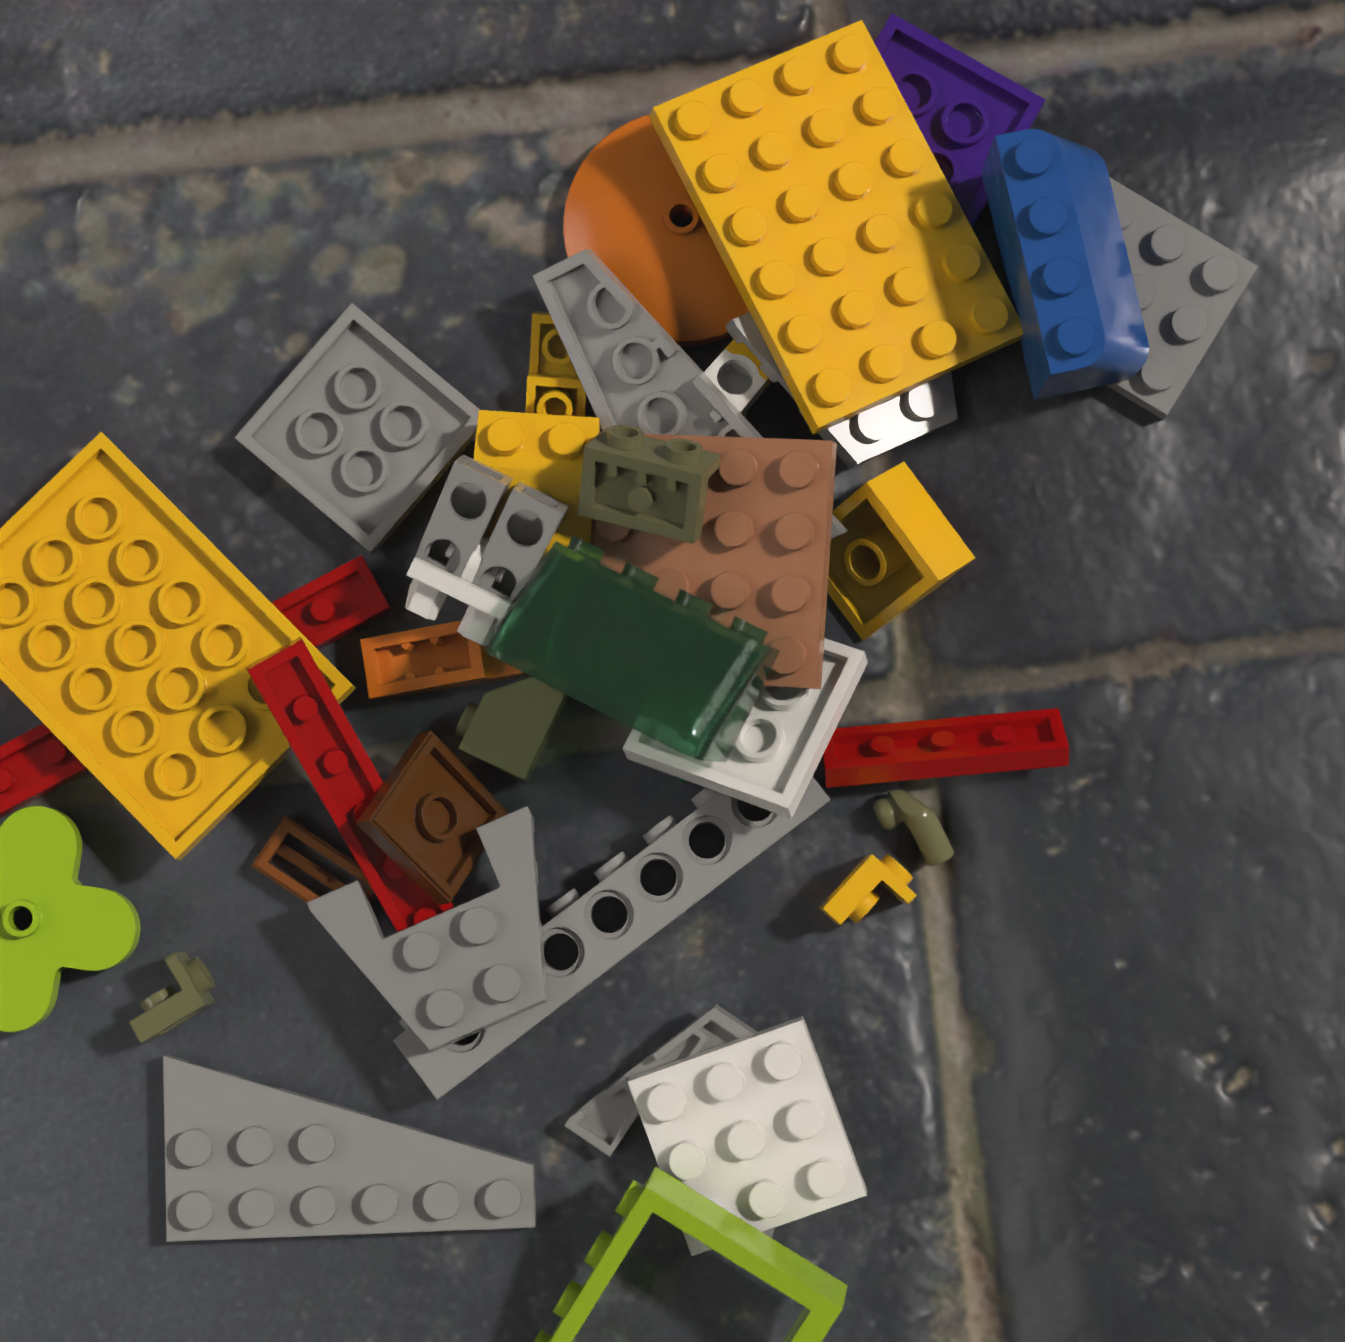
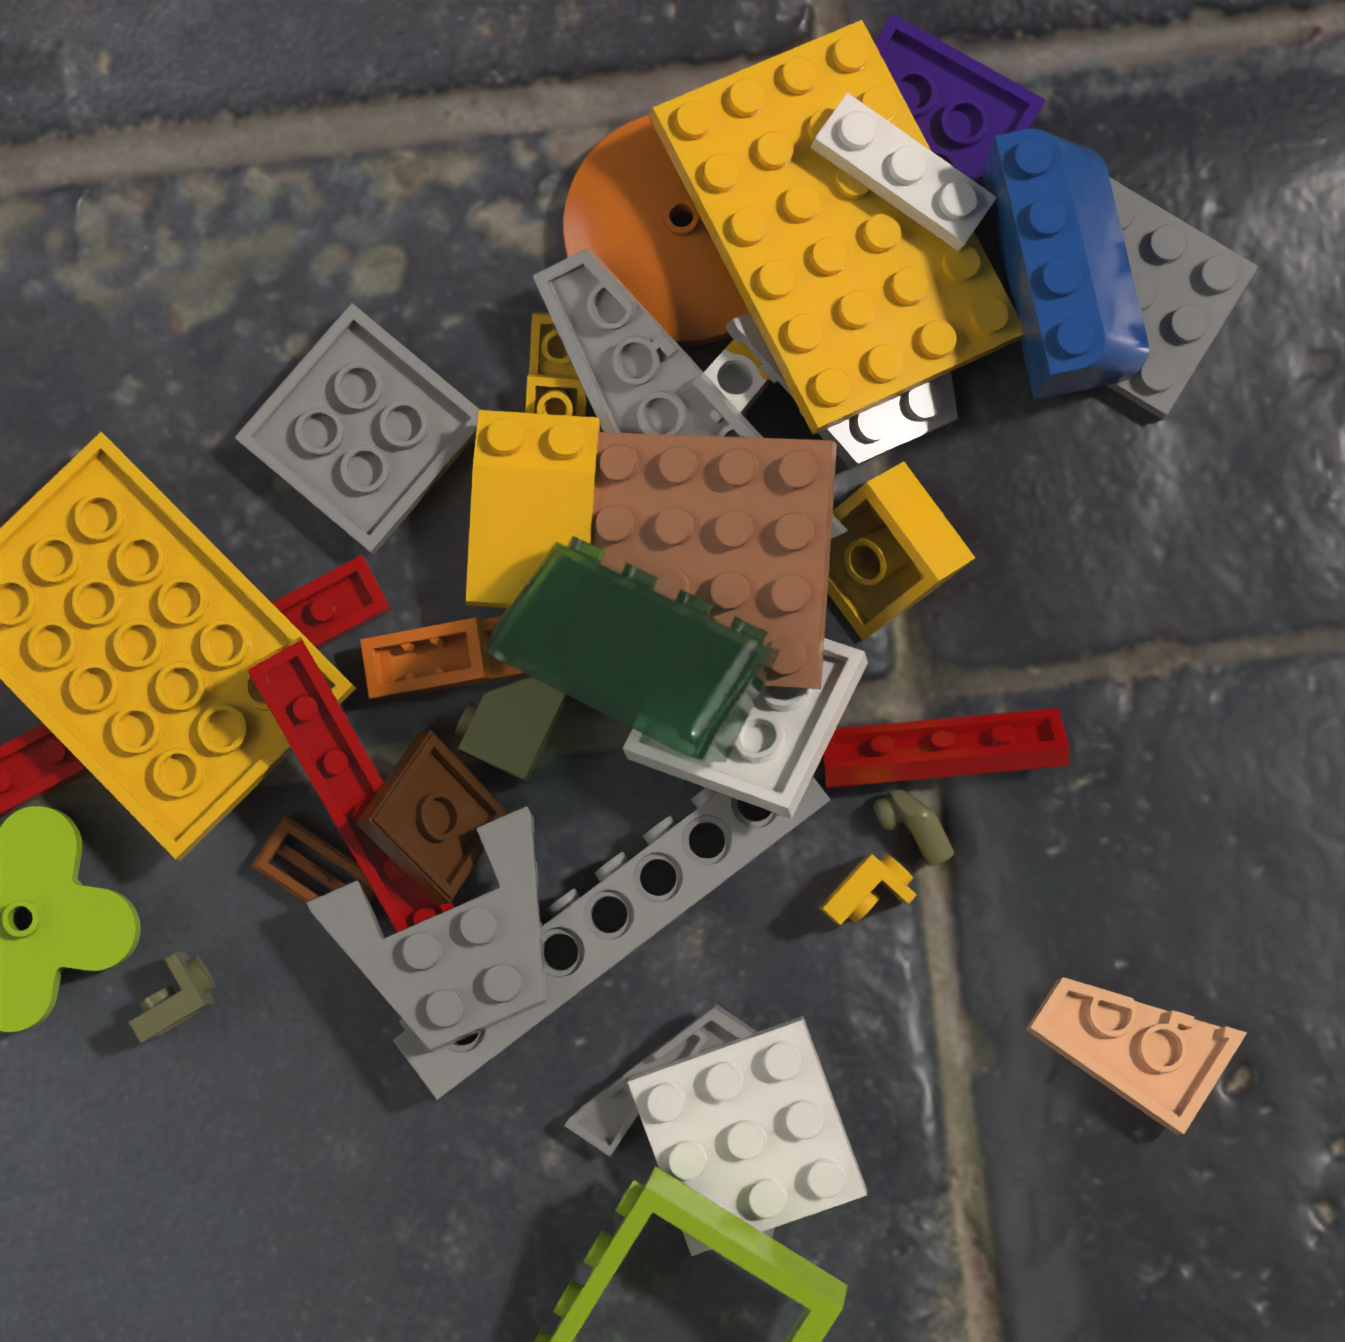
light grey wing [163,1055,536,1242] -> none
light grey hips [405,454,570,646] -> none
olive bracket [578,425,720,544] -> none
none -> white plate [810,93,997,251]
none -> light nougat wing [1025,977,1247,1136]

